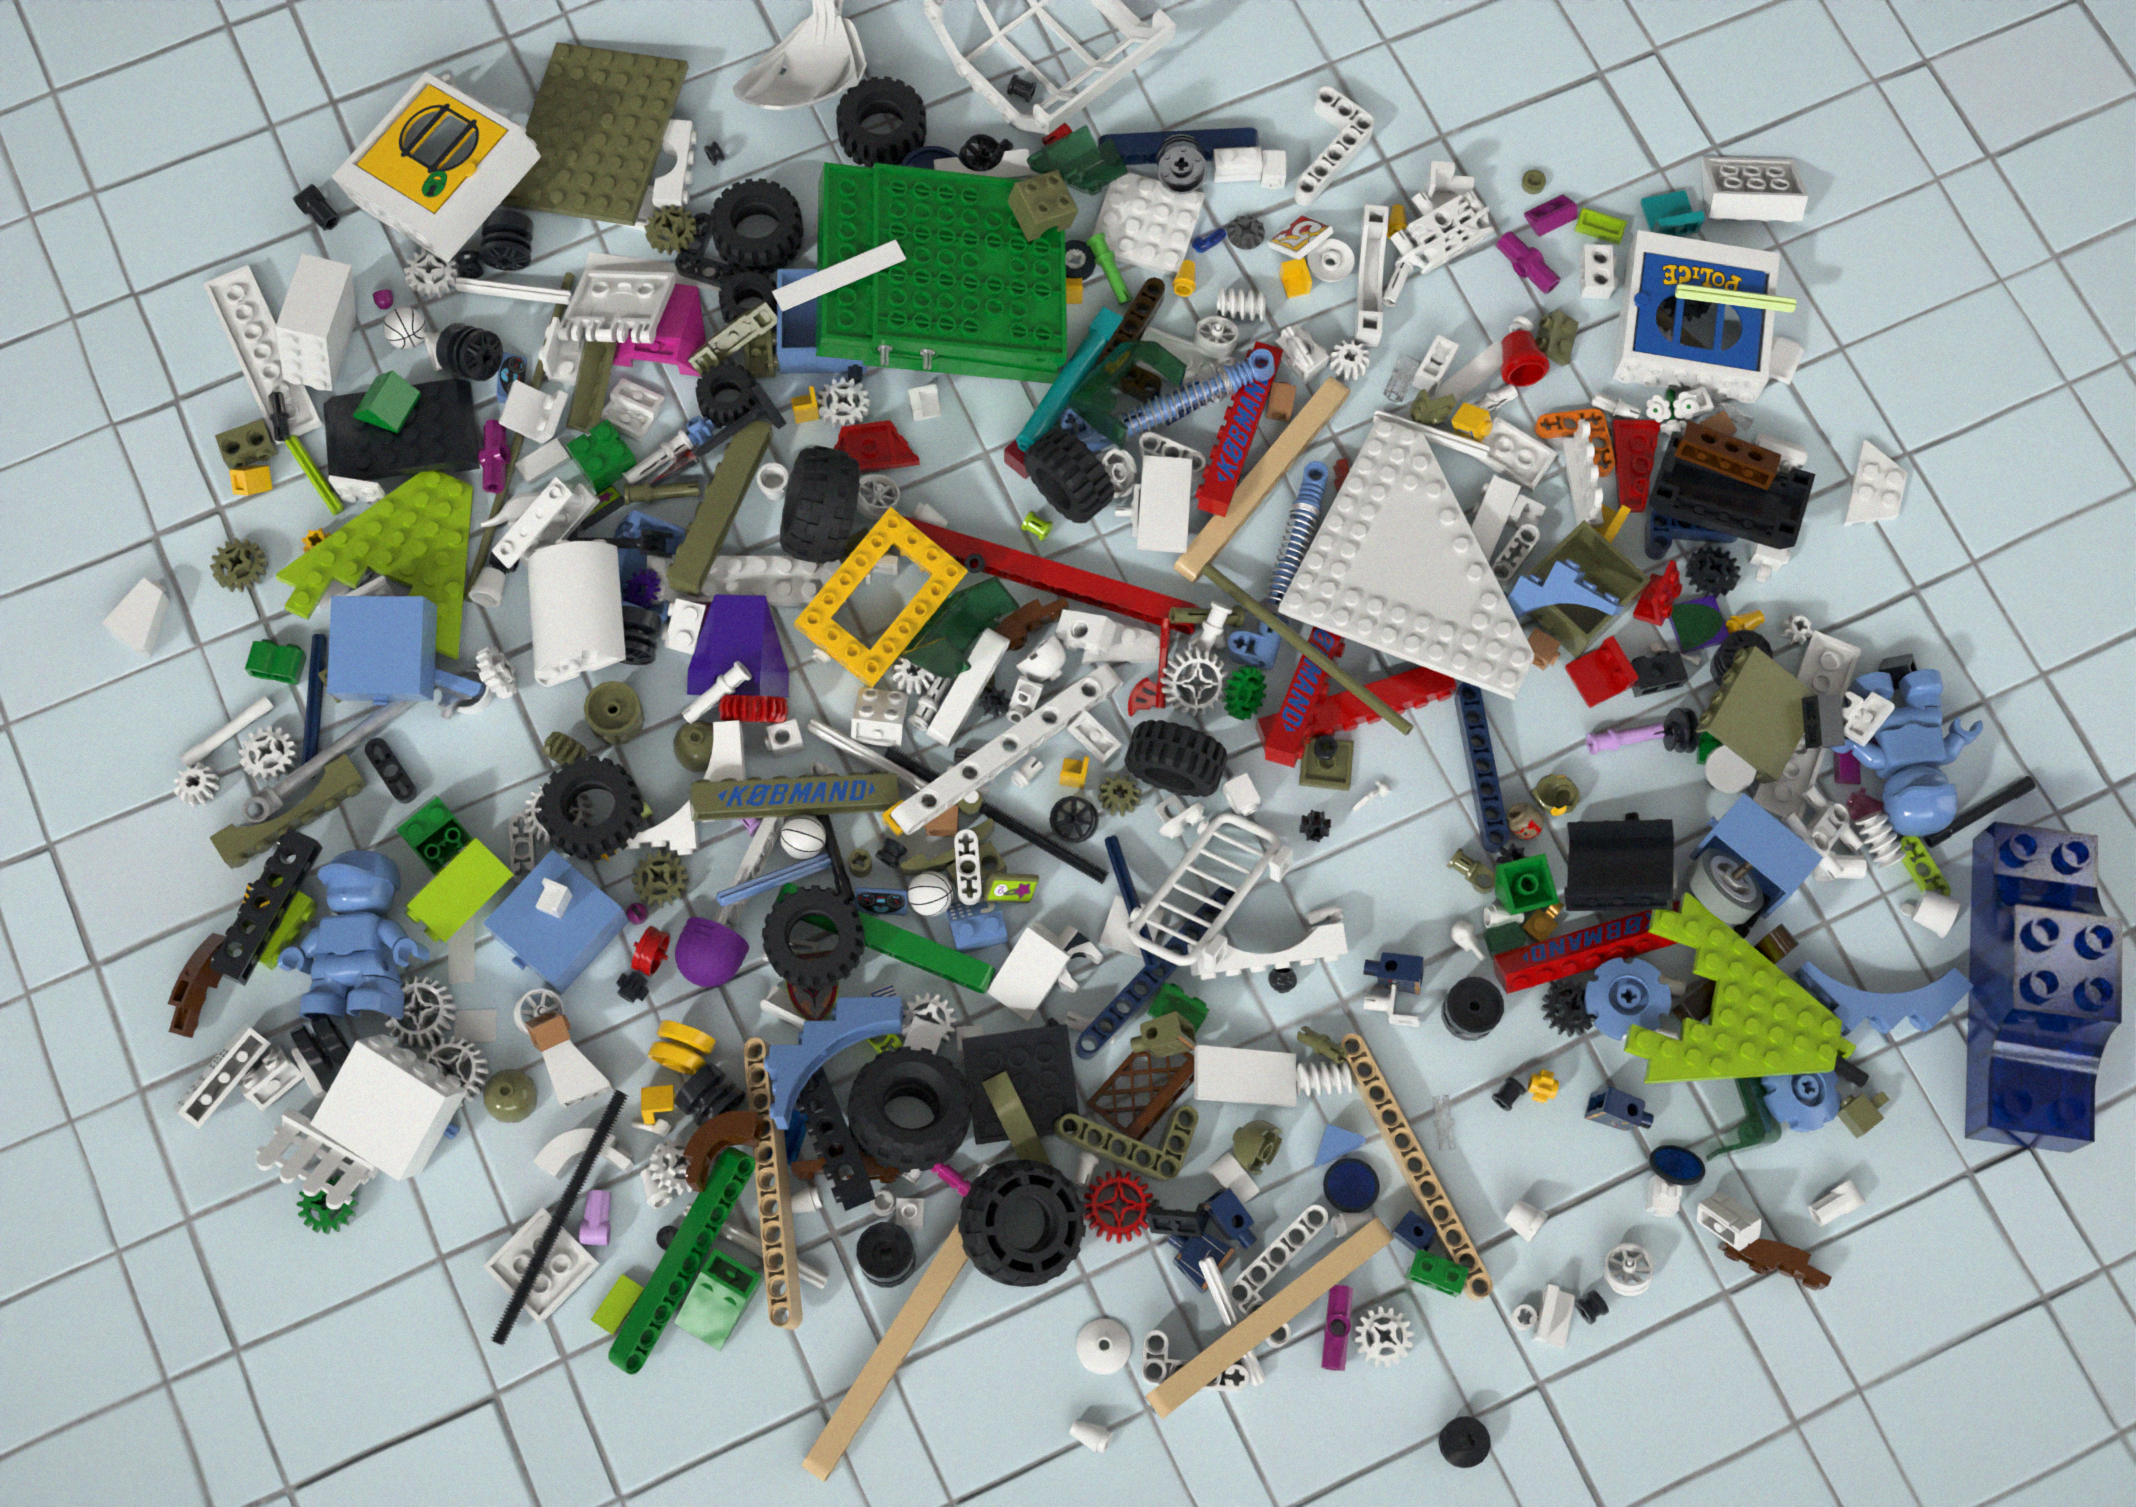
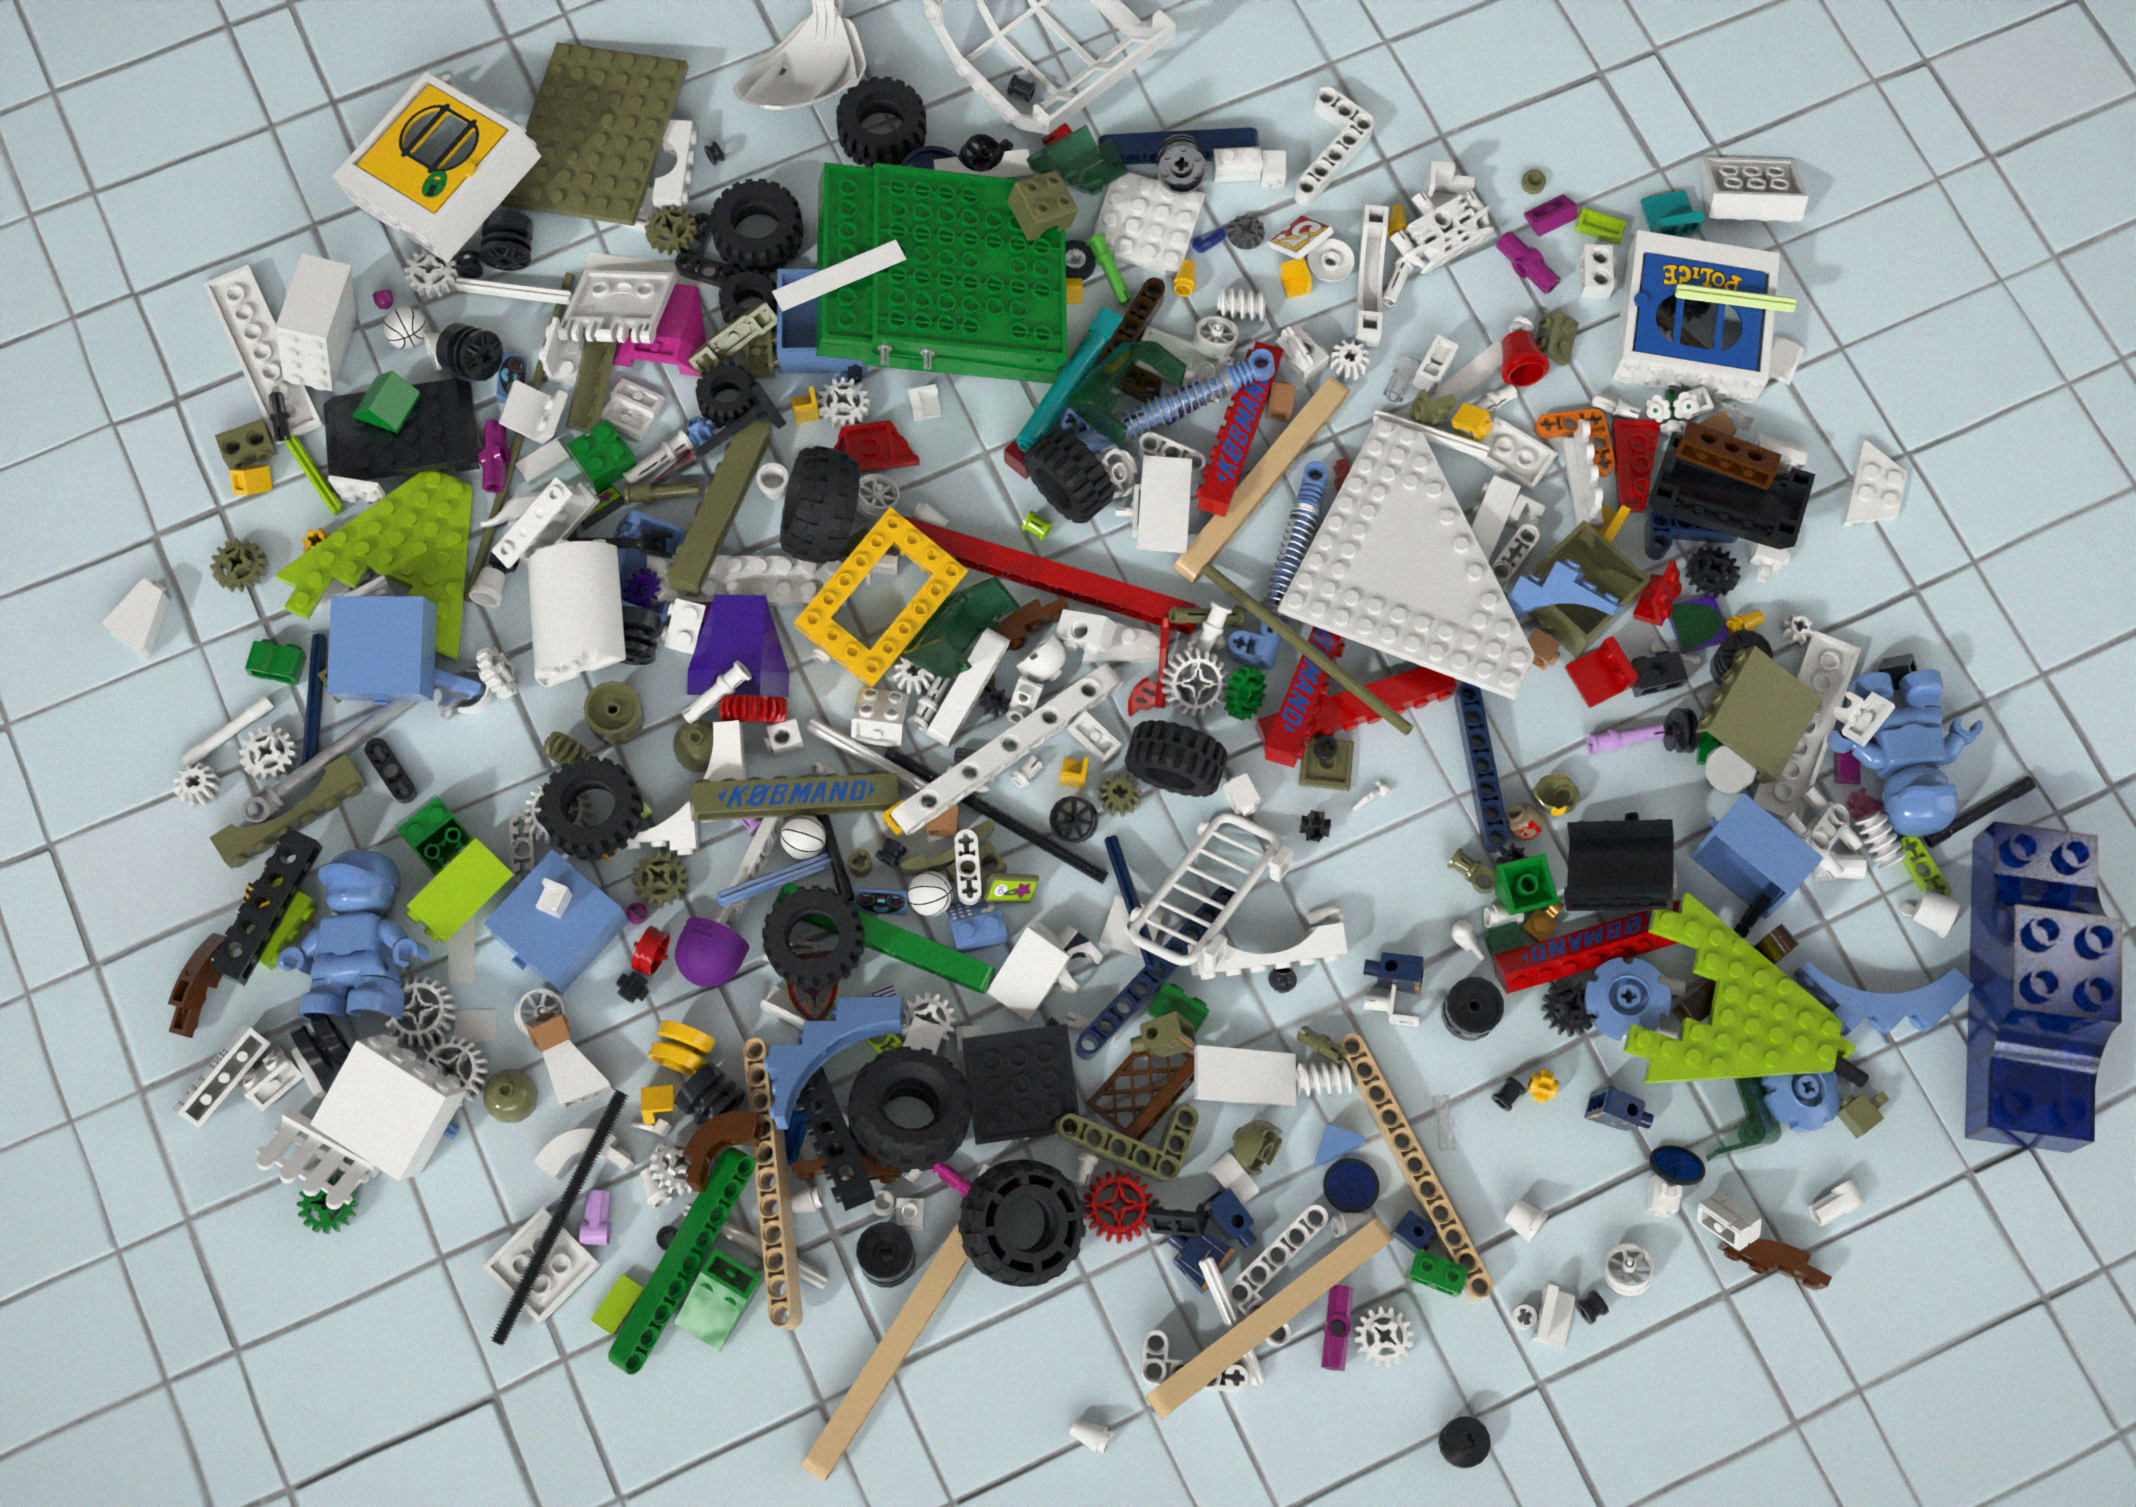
black piece [293,184,340,231] -> none
olive tile [956,790,982,815] -> none
black pin [965,553,986,574] -> none
olive slope [982,1070,1052,1166] -> none
white dish [1076,1319,1131,1374] -> none
white bracket [1155,795,1205,840] -> none
light grey wheel [1687,848,1764,925] -> none
black hinge [1801,695,1845,749] -> none

